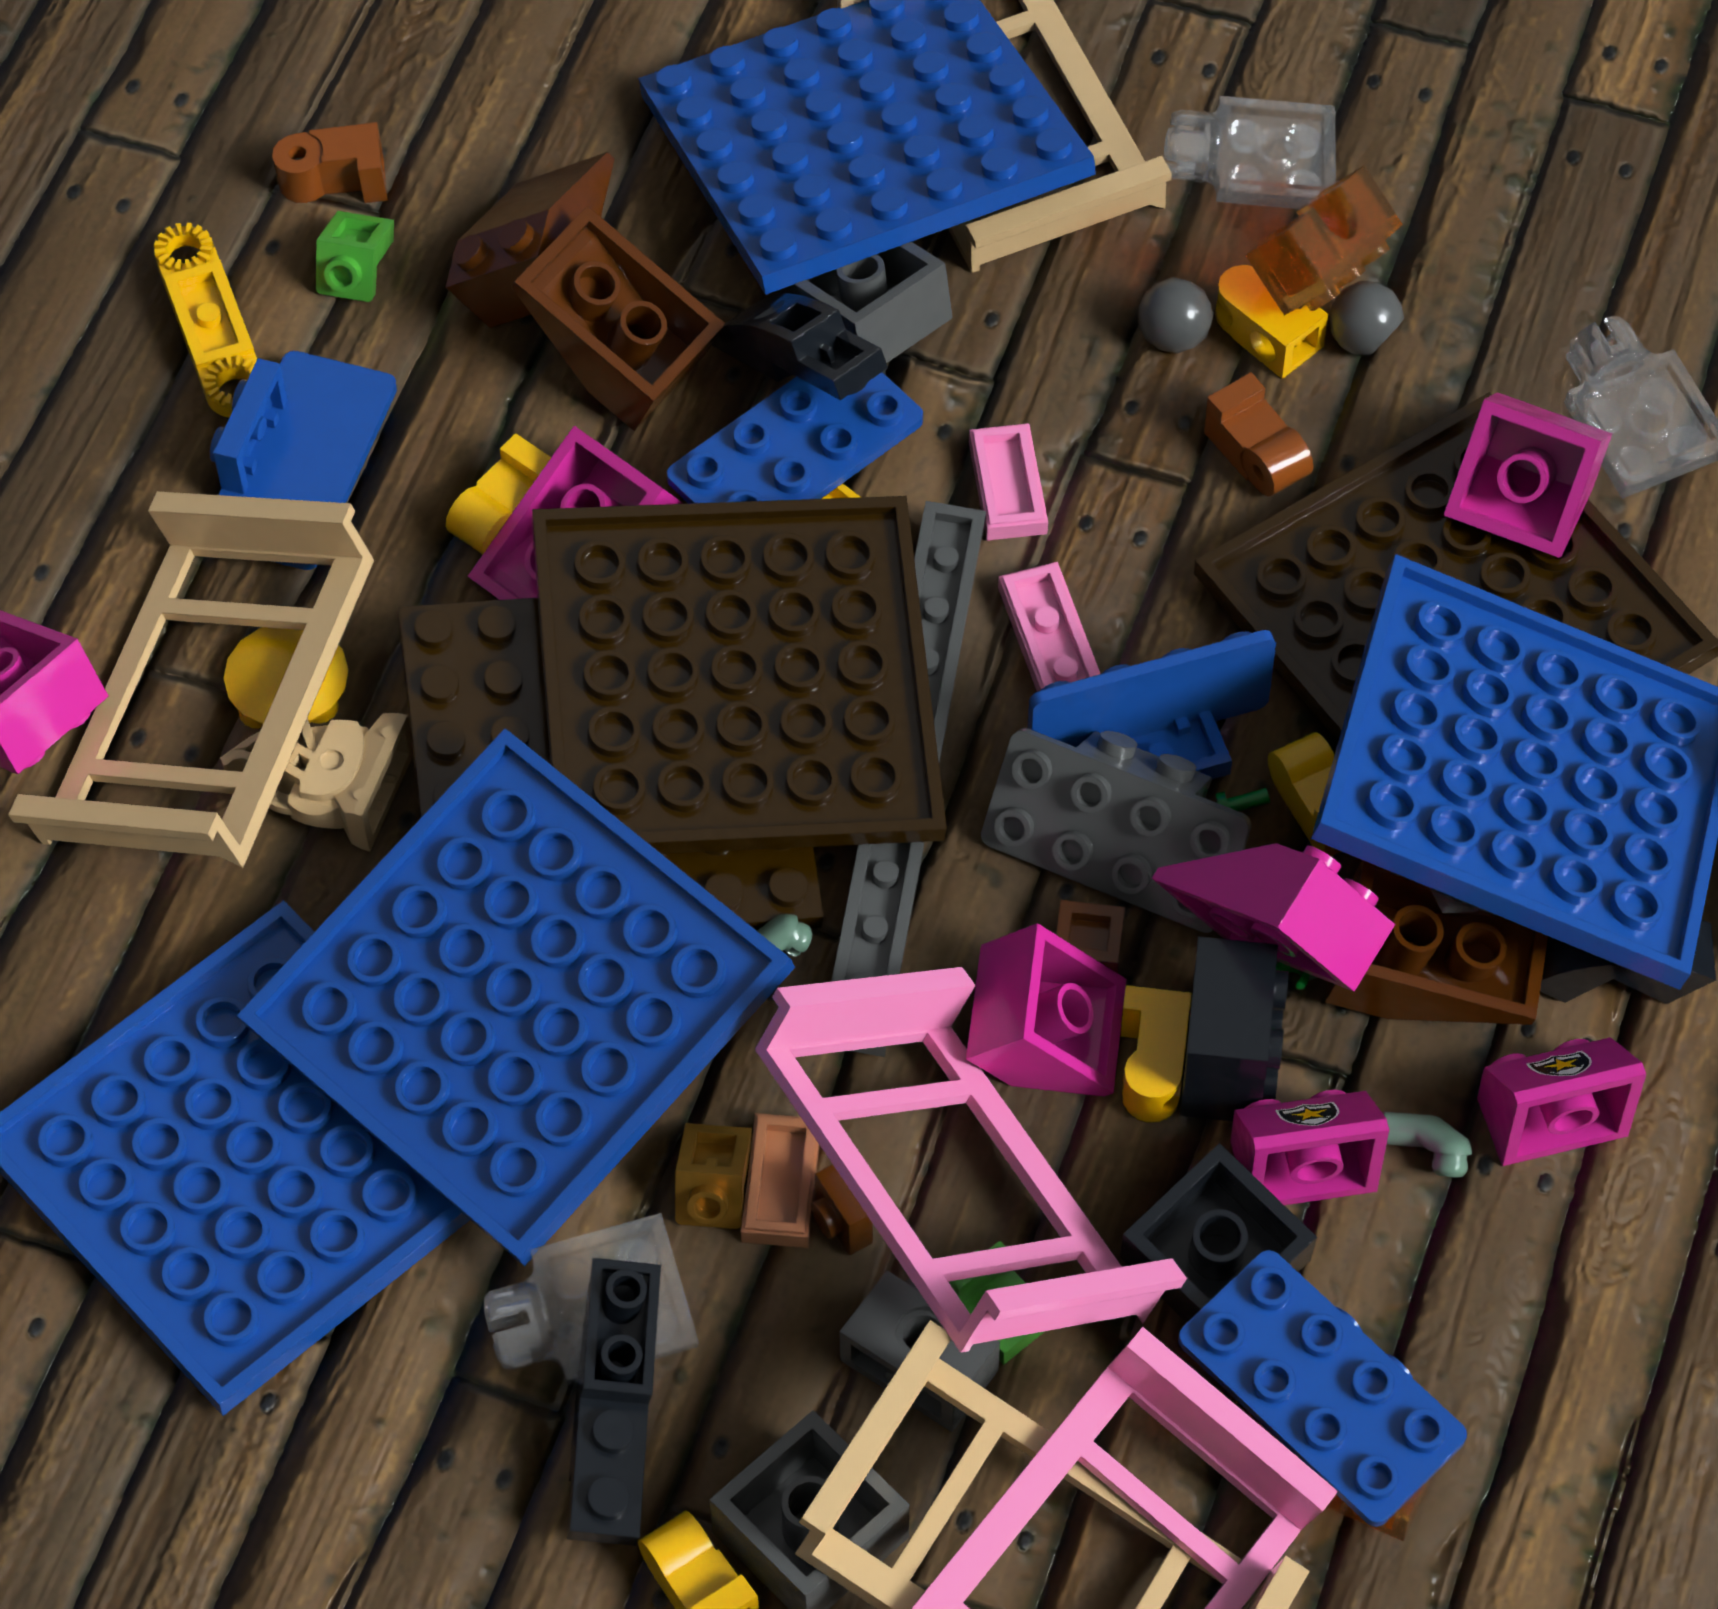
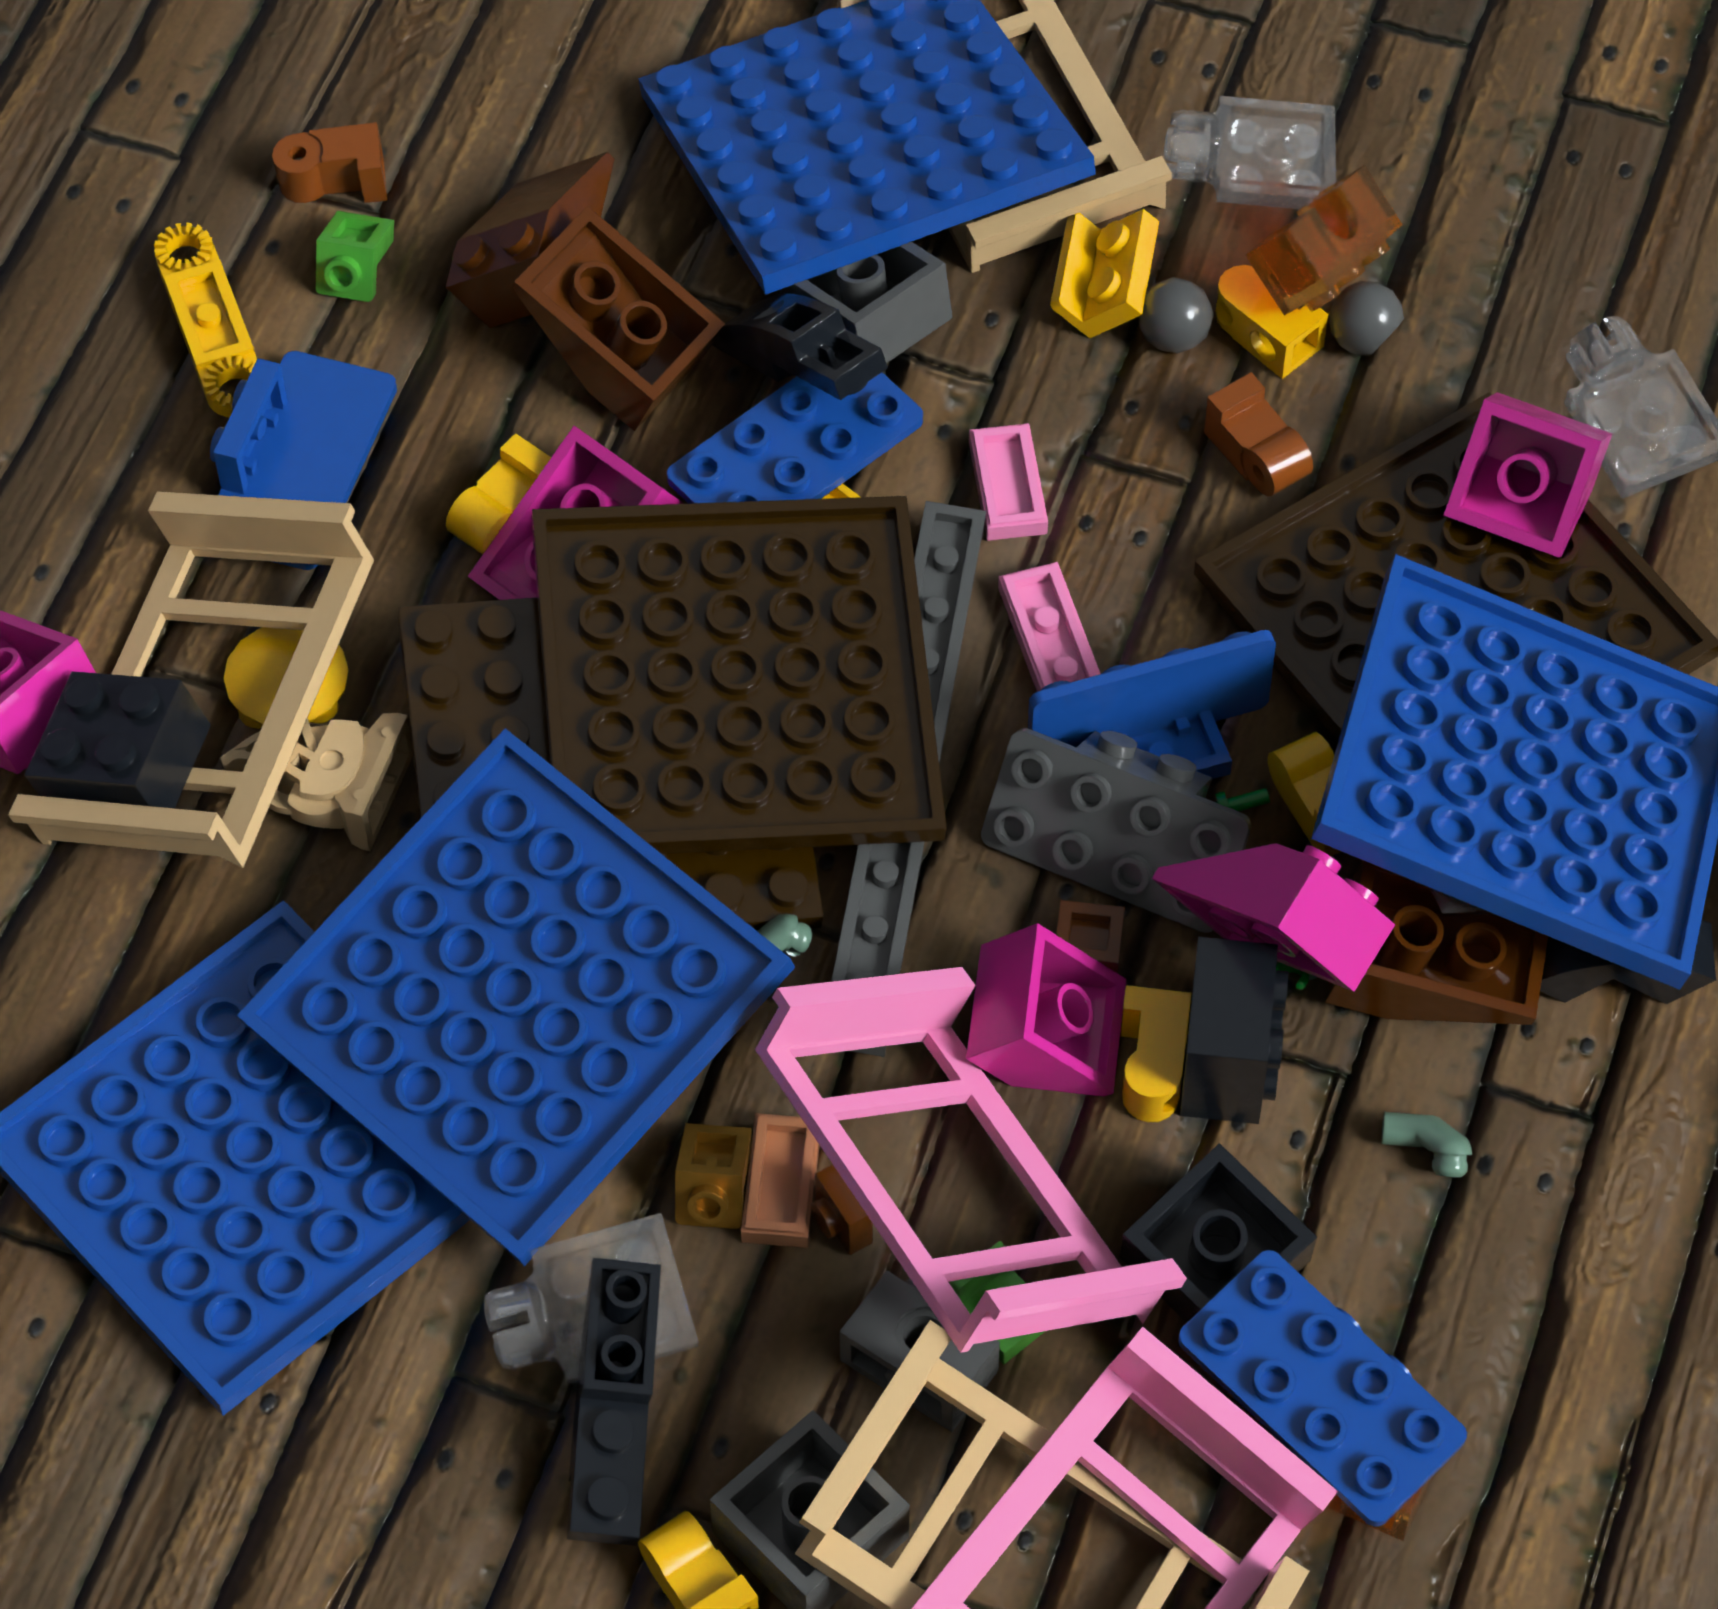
dark pink slope [1230,1090,1389,1205] -> none
dark pink slope [1477,1037,1646,1166] -> none
none -> black brick [25,671,211,809]
none -> yellow bracket [1050,209,1159,338]

